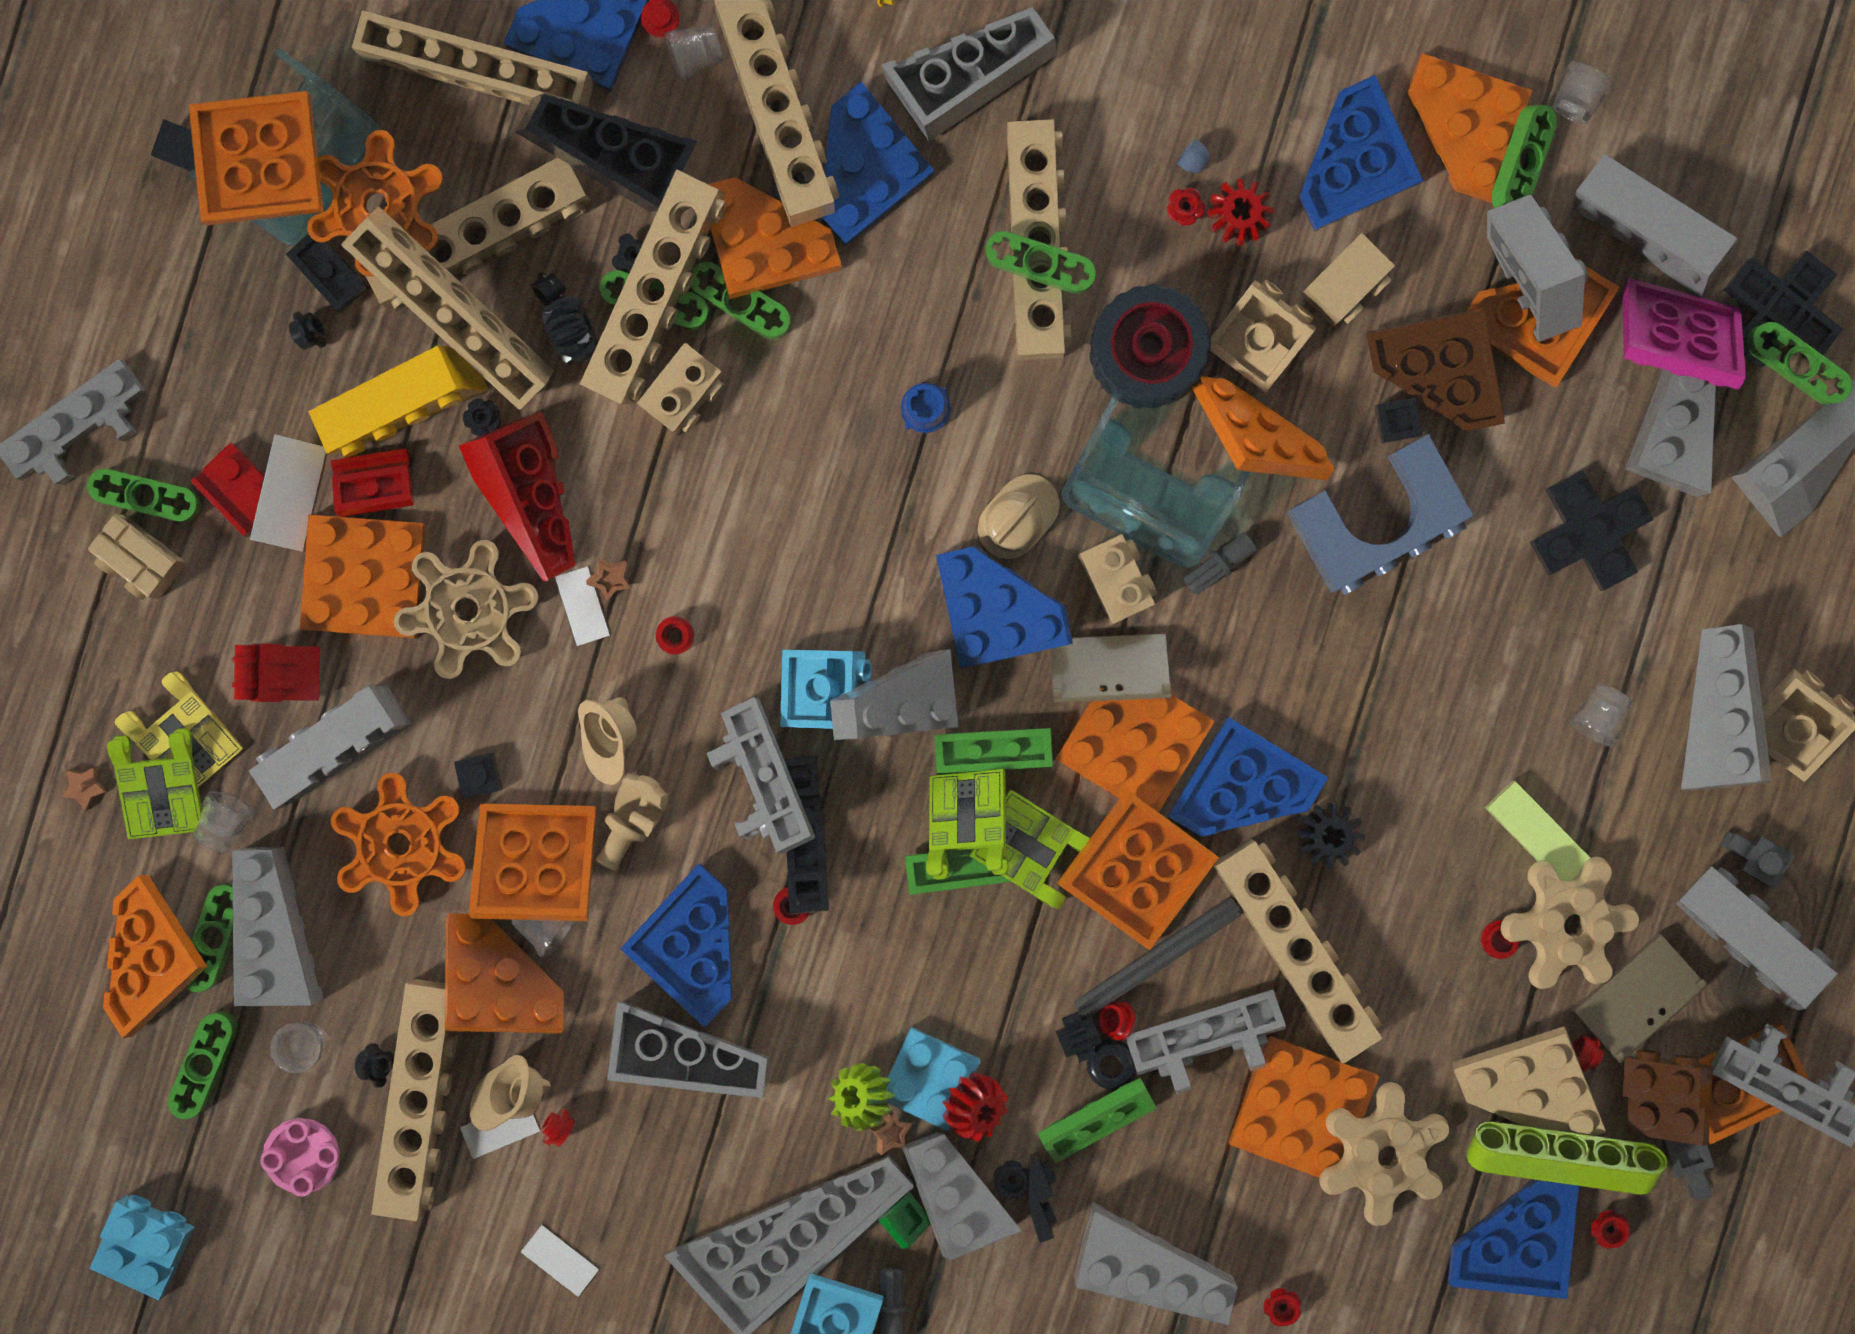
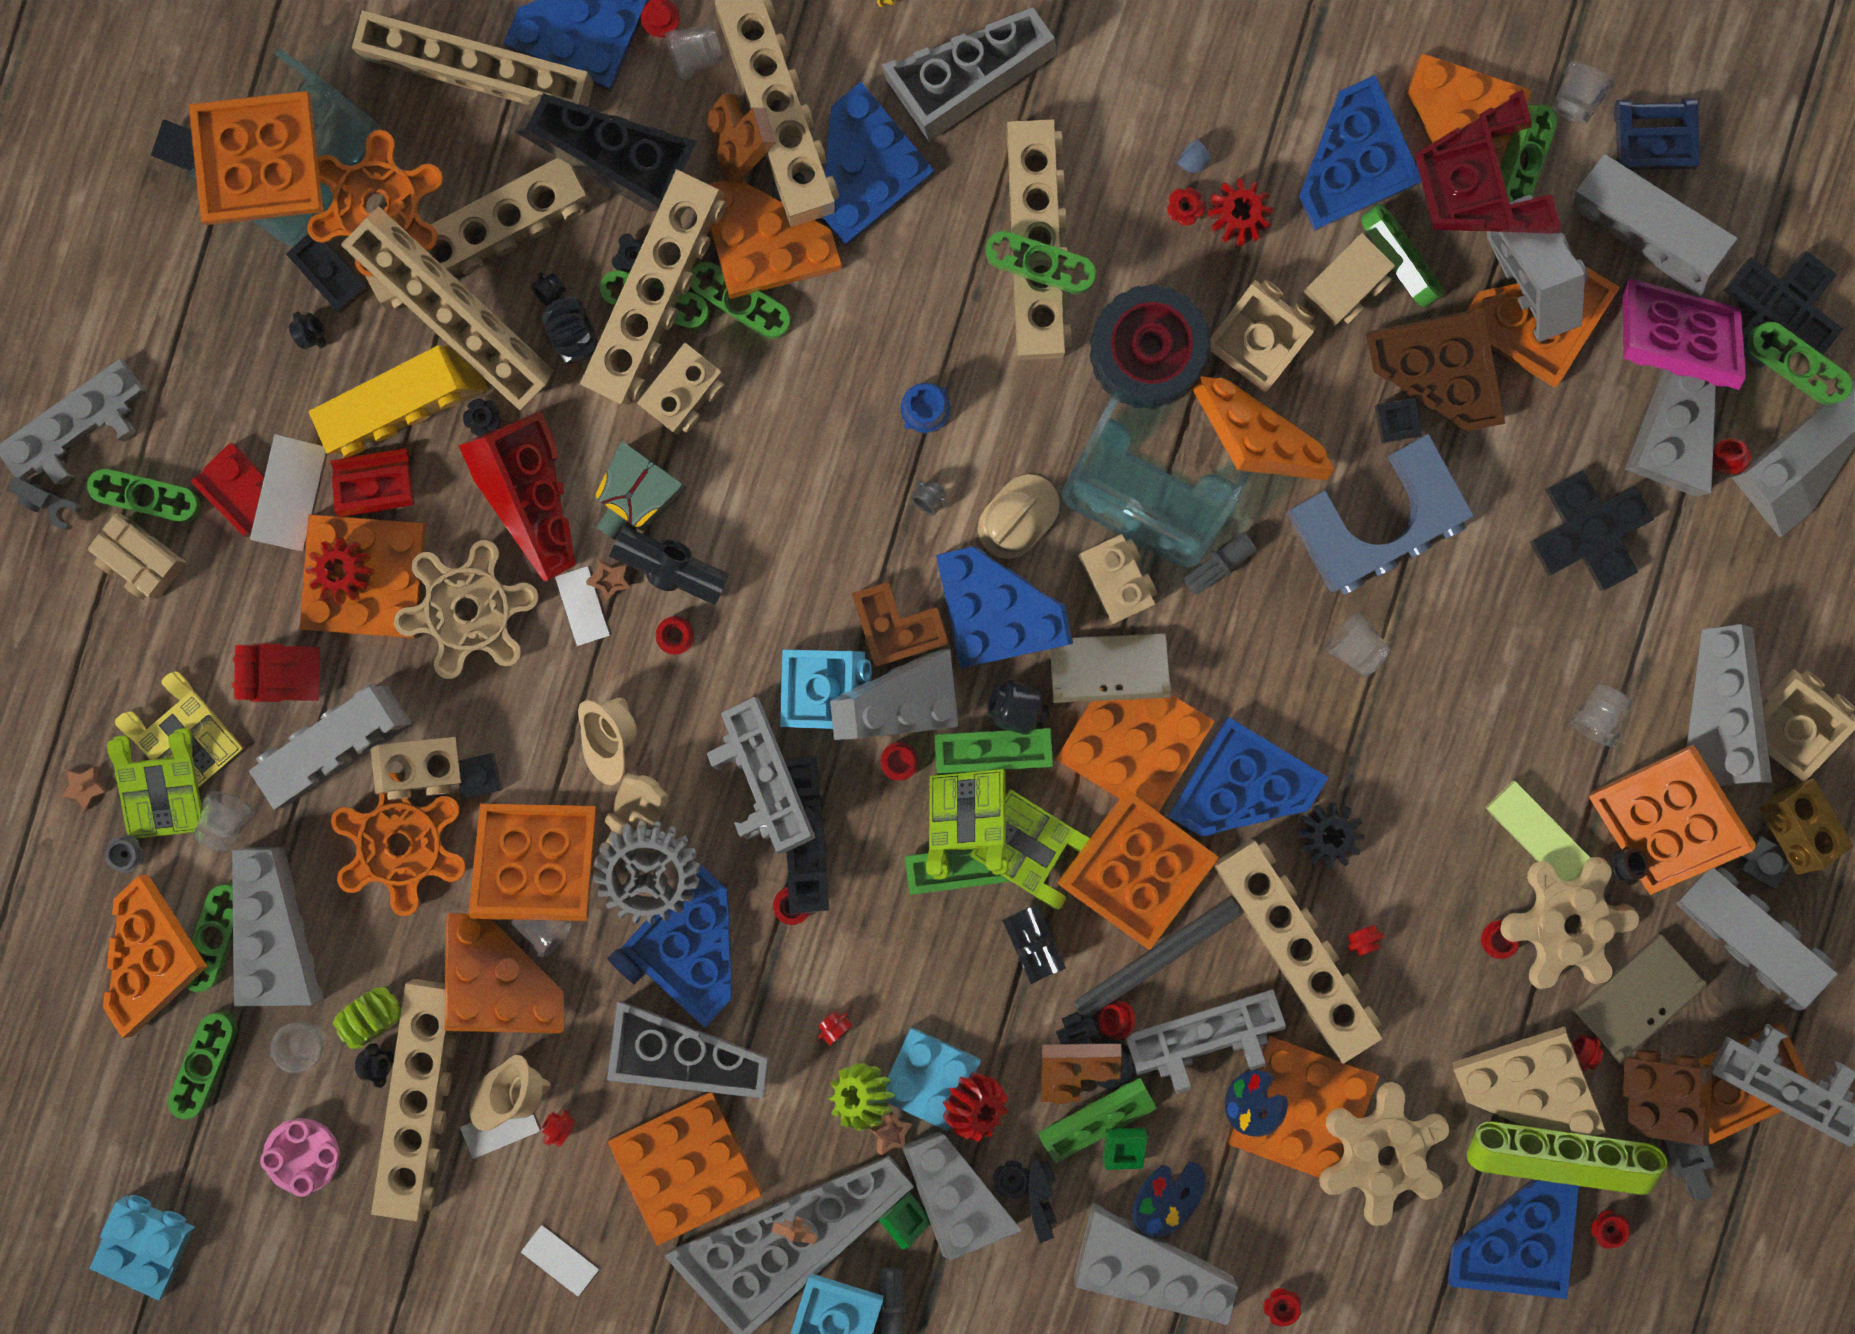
none -> dark grey plate [7,476,82,530]
none -> flat silver plate [105,835,144,873]
none -> red gear [305,538,375,604]
none -> lime gear [333,987,401,1049]
none -> tan brick [370,737,461,800]
none -> light grey gear [593,819,700,925]
none -> sand green torso [595,441,686,540]
none -> dark blue tile [607,948,644,985]
none -> orange plate [607,1092,762,1246]
none -> black piece [609,525,729,605]
none -> dark orange plate [706,94,776,183]
none -> nougat piece [772,1216,818,1245]
none -> red plate [818,1011,853,1046]
none -> dark orange plate [852,582,949,667]
none -> red plate [880,742,919,781]
none -> flat silver plate [911,480,947,516]
none -> black head [988,680,1048,735]
none -> black hips [1002,904,1066,984]
none -> dark orange plate [1041,1044,1122,1104]
none -> green plate [1102,1128,1147,1170]
none -> dark blue piece [1132,1161,1205,1237]
none -> dark blue piece [1225,1070,1288,1137]
none -> clear piece [1325,613,1390,677]
none -> red plate [1347,925,1385,957]
none -> bright green beam [1361,204,1444,308]
none -> dark red wing [1415,90,1561,234]
none -> orange plate [1588,744,1756,895]
none -> black plate [1611,847,1649,885]
none -> dark blue plate [1614,98,1699,170]
none -> red plate [1712,439,1751,474]
none -> pearl gold brick [1758,779,1853,875]

